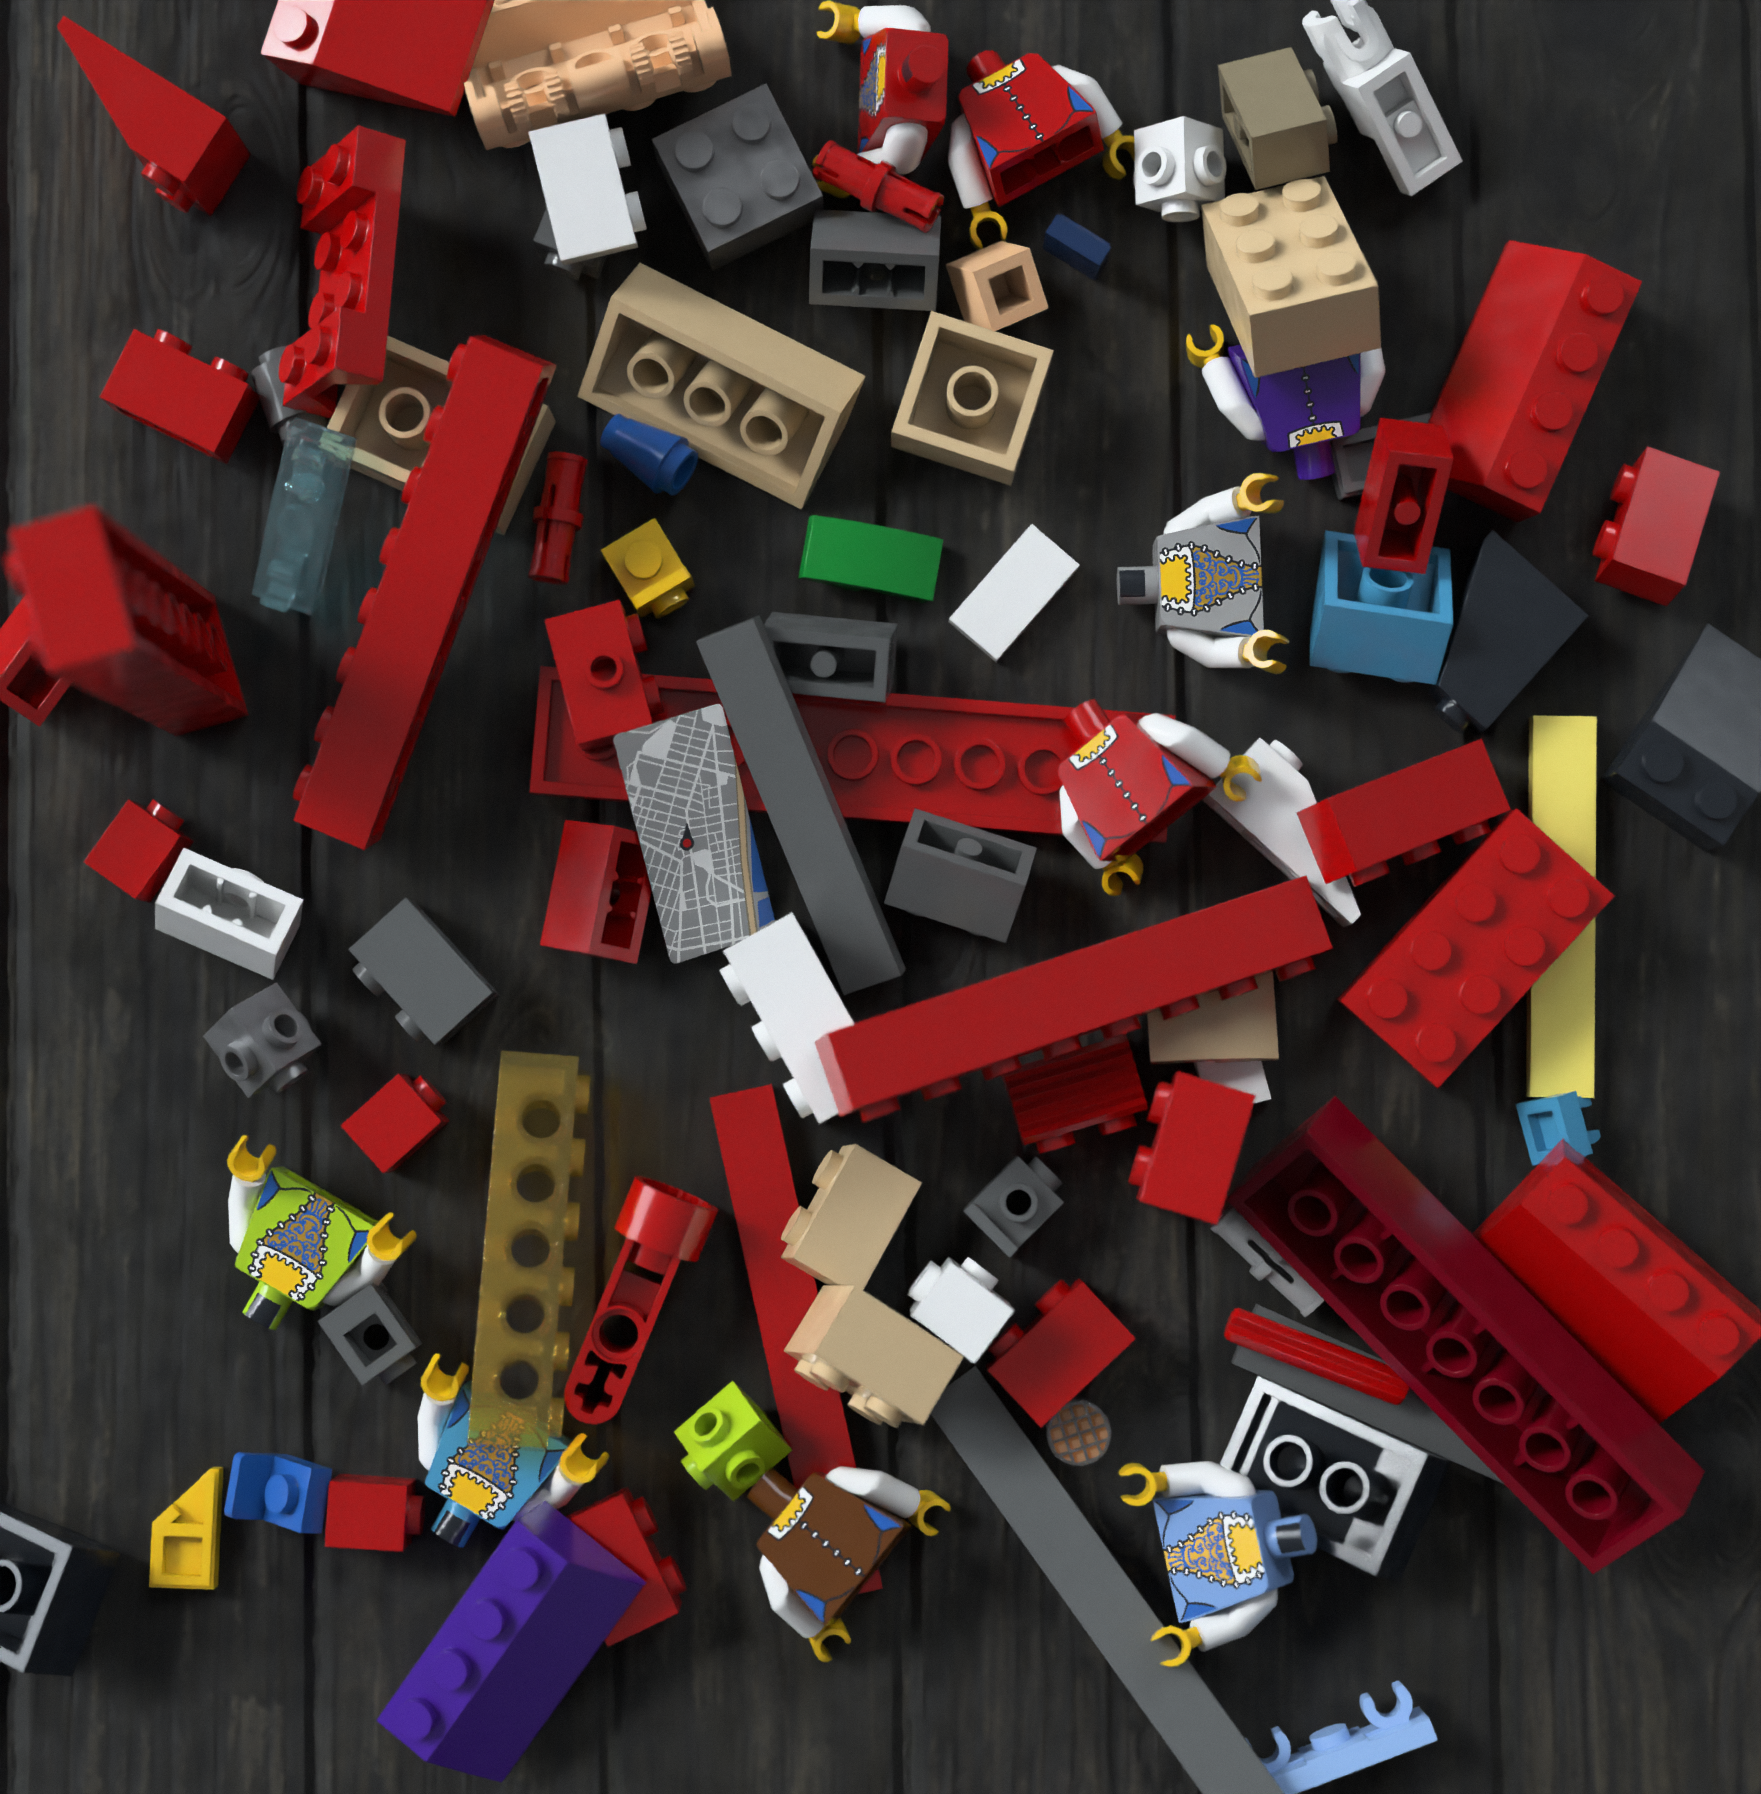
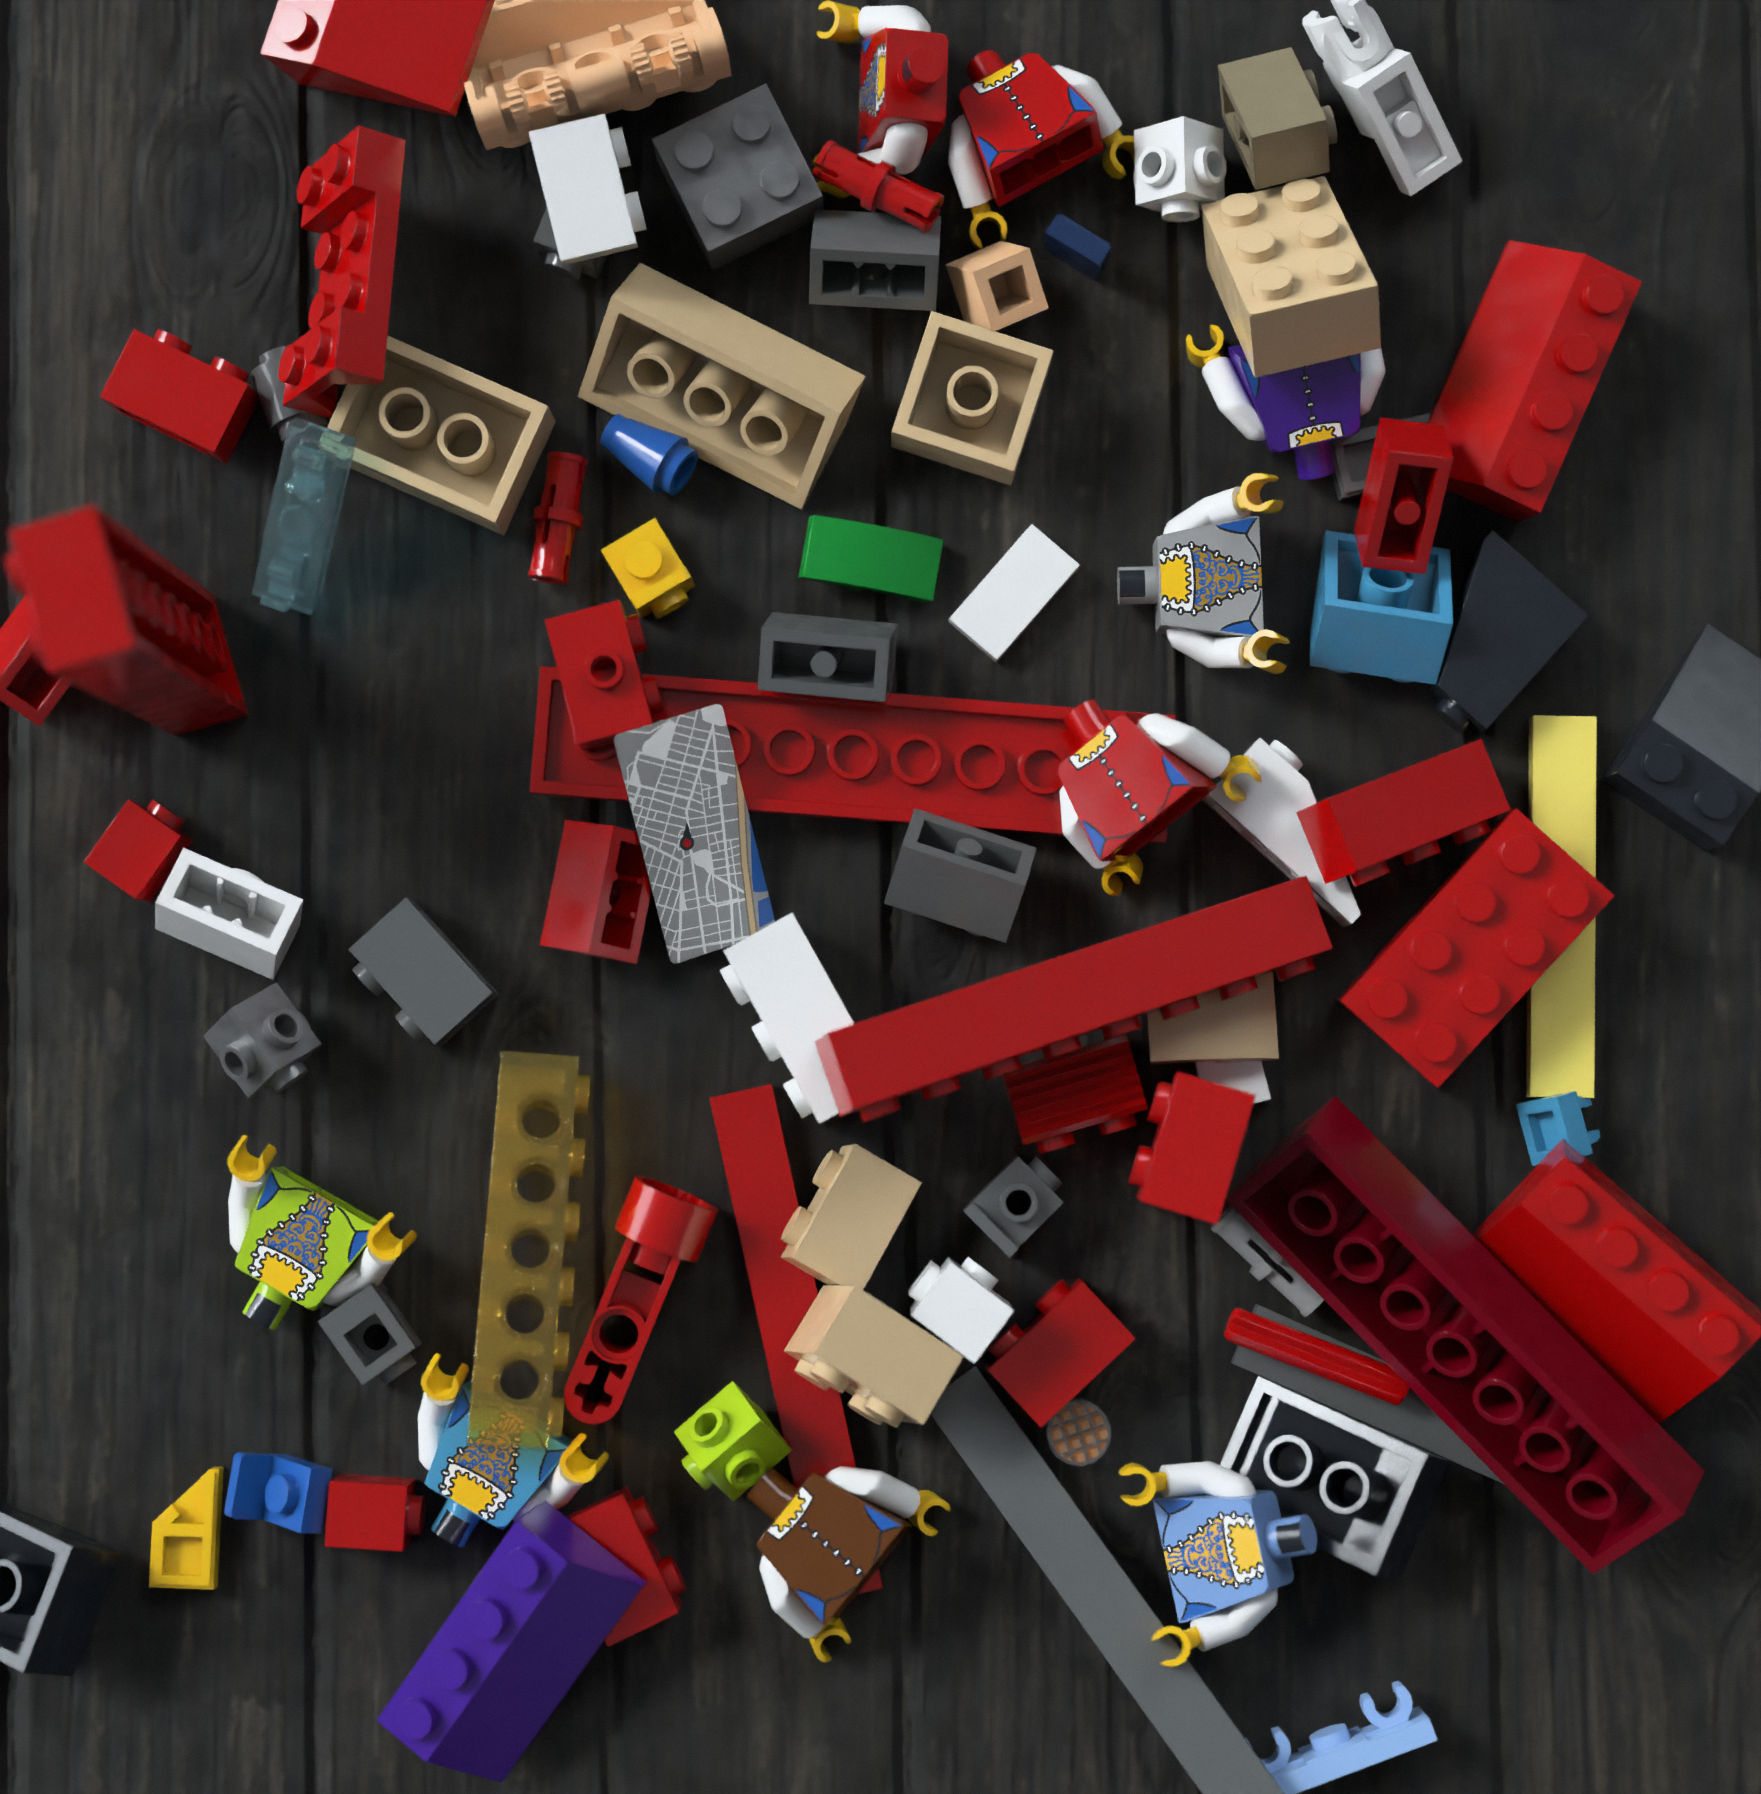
red slope [57,16,251,217] -> none
red brick [293,335,557,850] -> none
red brick [341,1073,449,1174] -> none
dark grey tile [696,615,906,995] -> none
red brick [1593,446,1720,606] -> none

